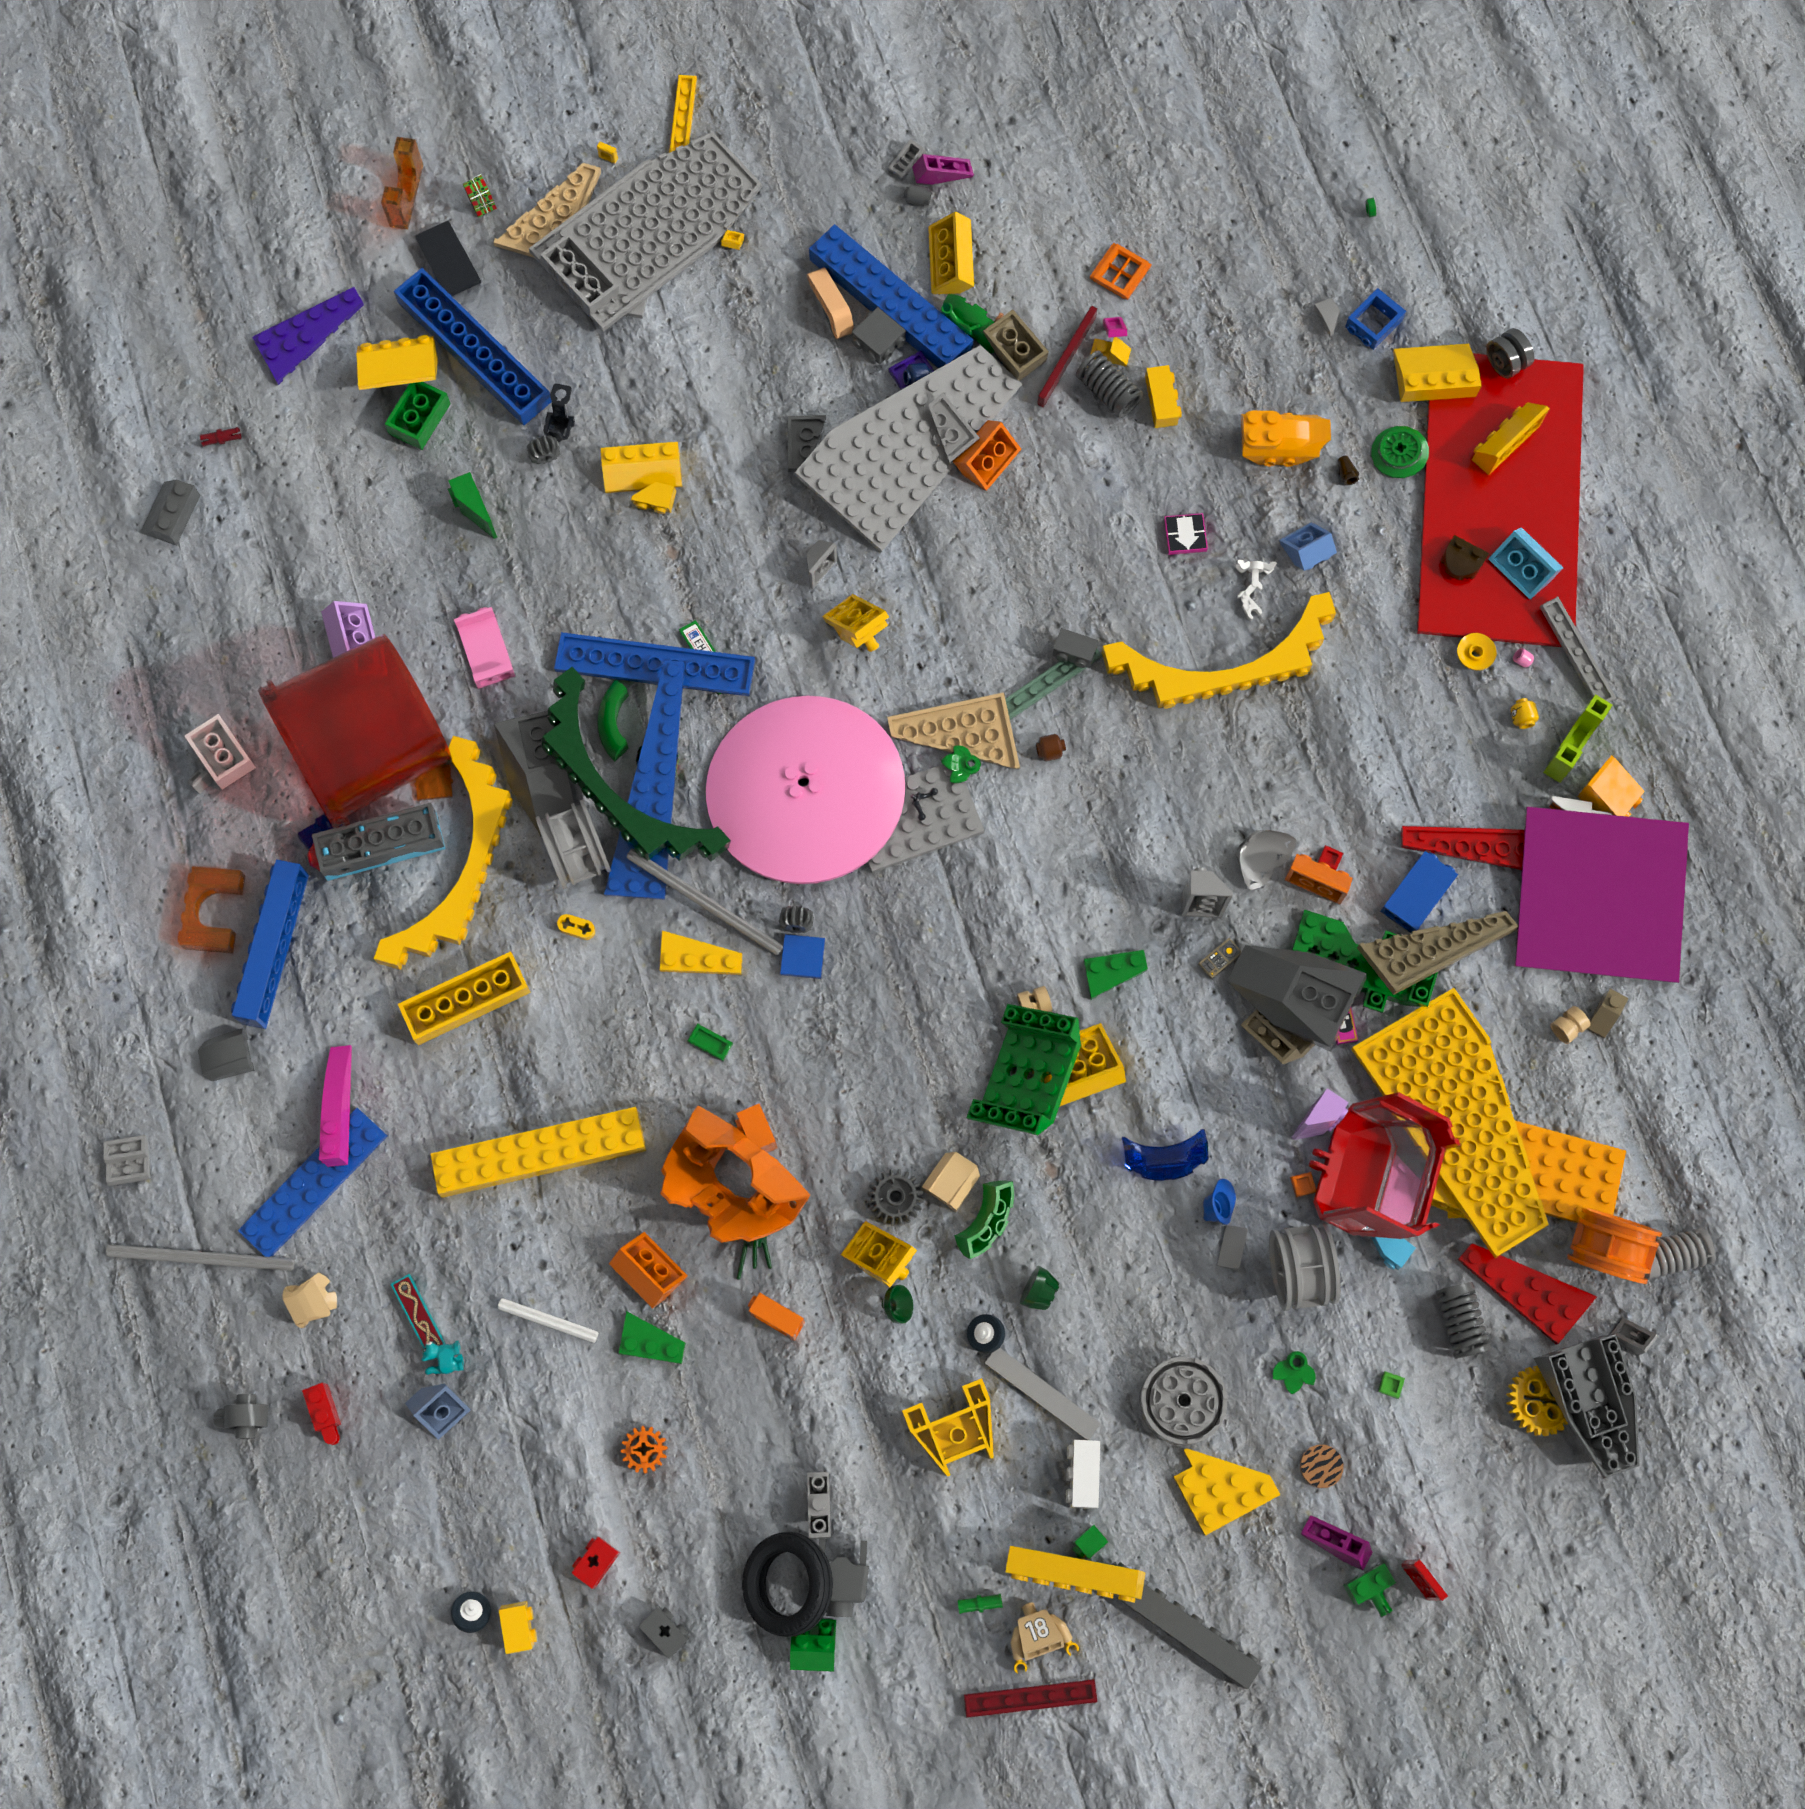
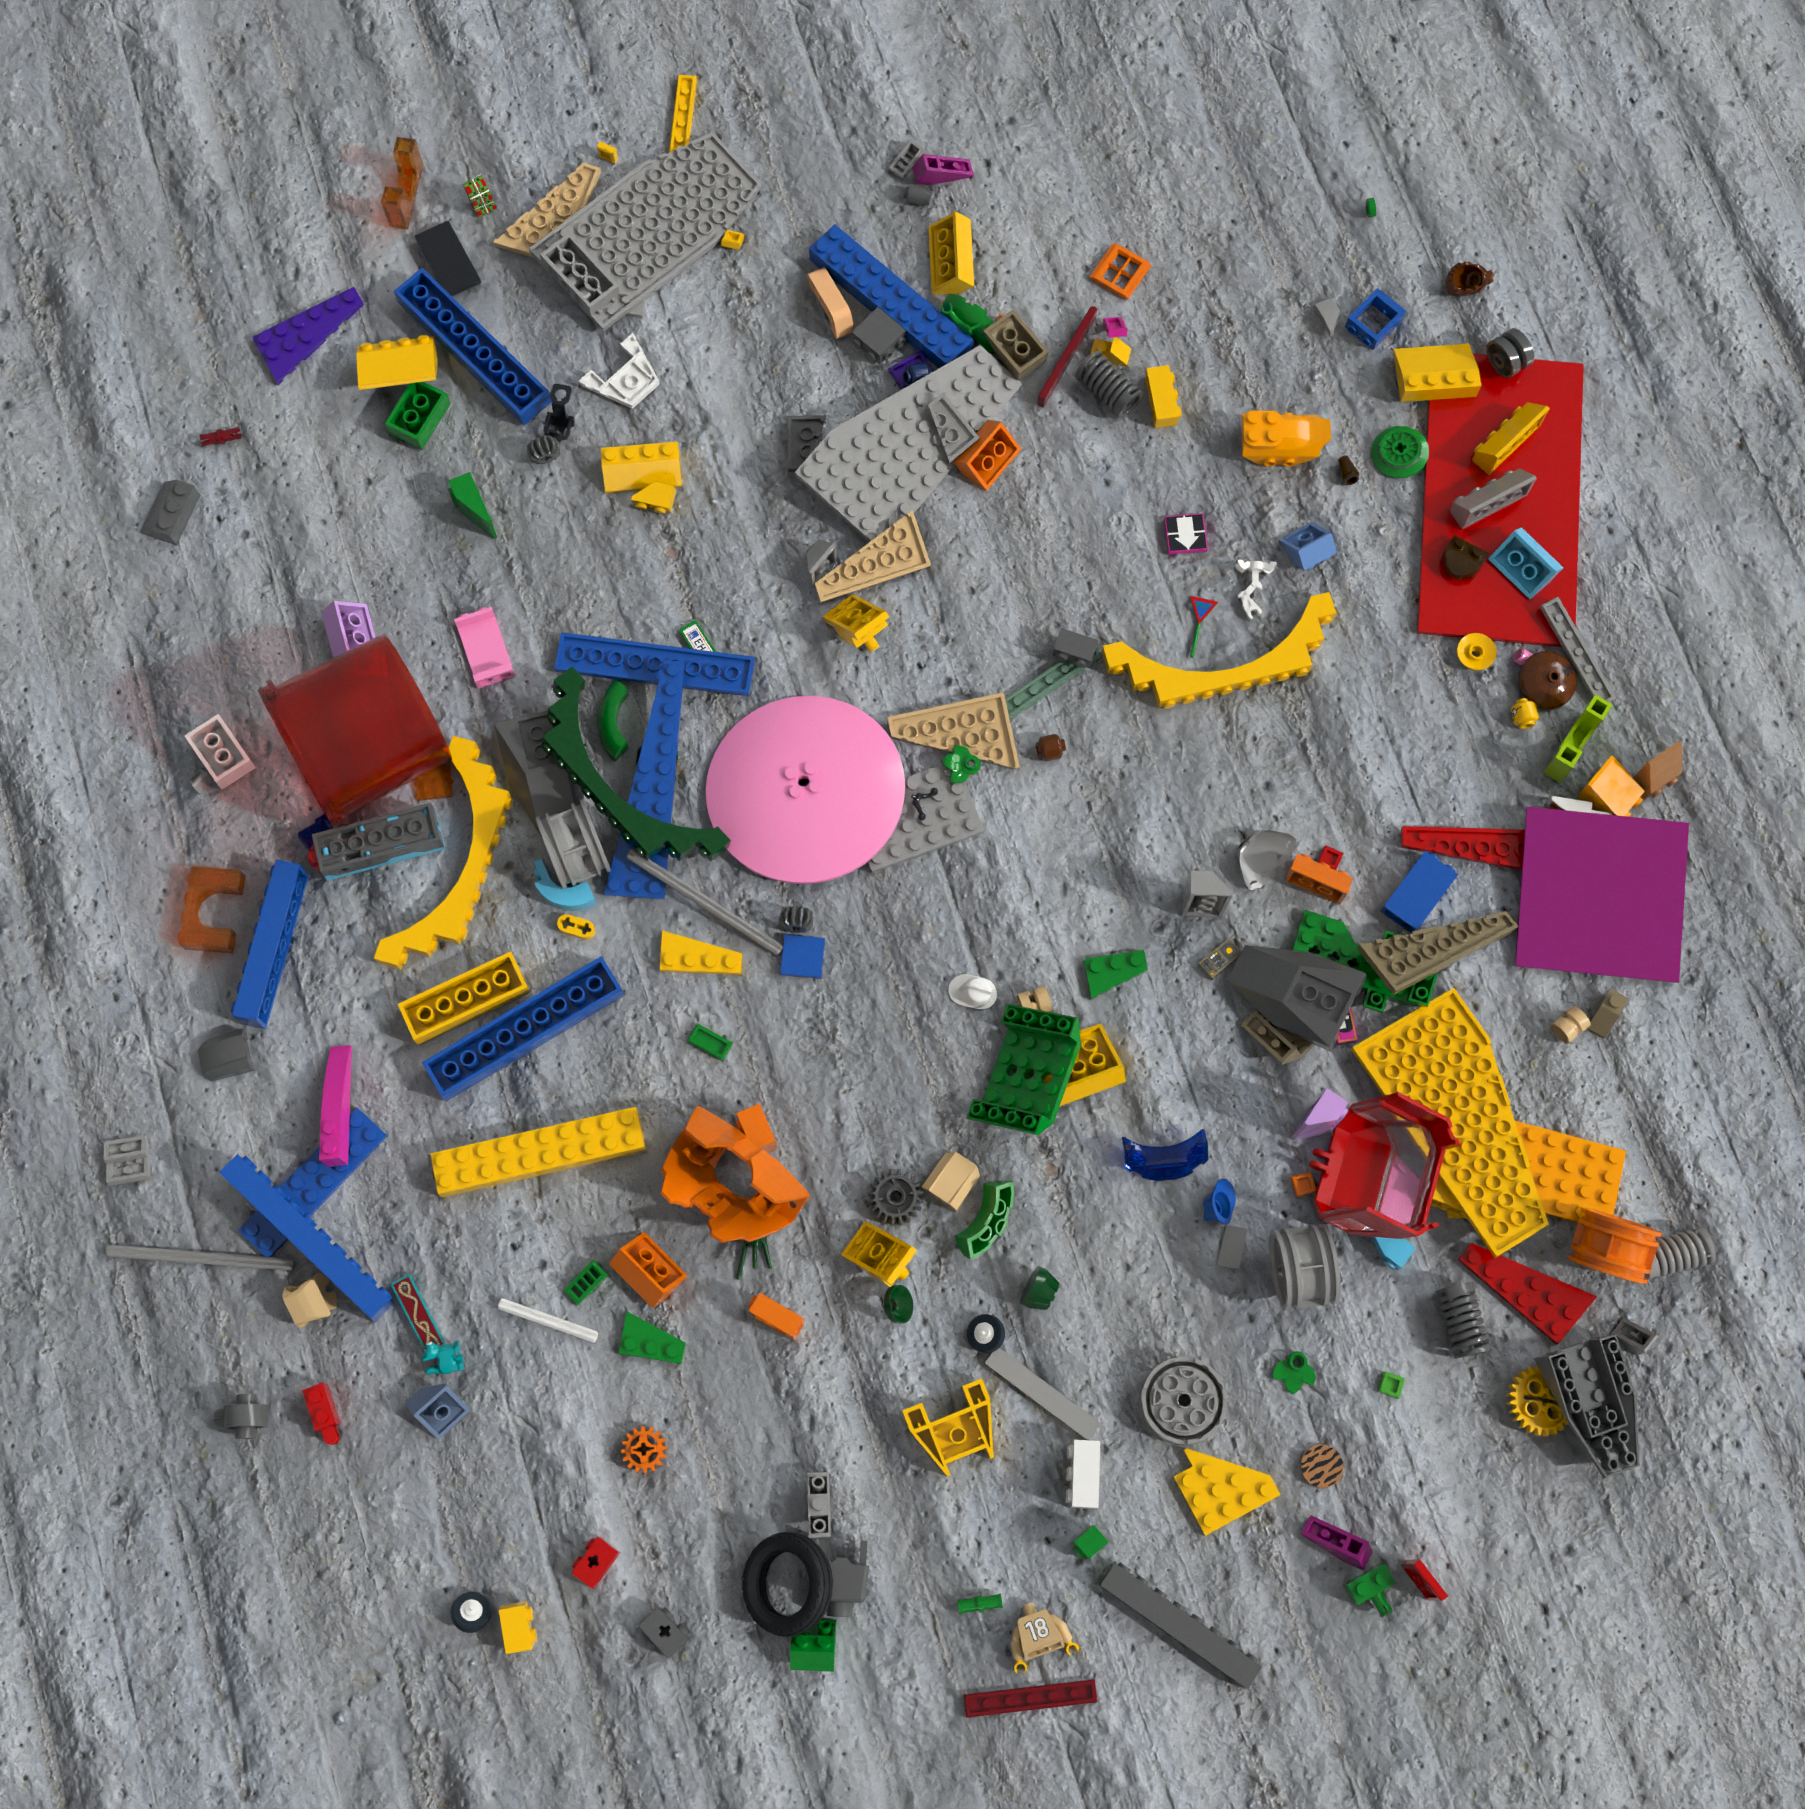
yellow brick [1005,1546,1146,1603] -> none
none -> blue brick [219,1154,393,1322]
none -> blue brick [422,956,625,1102]
none -> medium azure arch [533,859,597,911]
none -> green slope [563,1260,609,1306]
none -> white wing [579,333,660,409]
none -> tan wing [814,510,931,603]
none -> white piece [948,974,997,1010]
none -> piece [1190,596,1218,658]
none -> reddish brown hair [1445,261,1495,296]
none -> light grey slope [1450,468,1537,529]
none -> reddish brown dish [1519,651,1577,710]
none -> medium nougat slope [1633,741,1682,800]

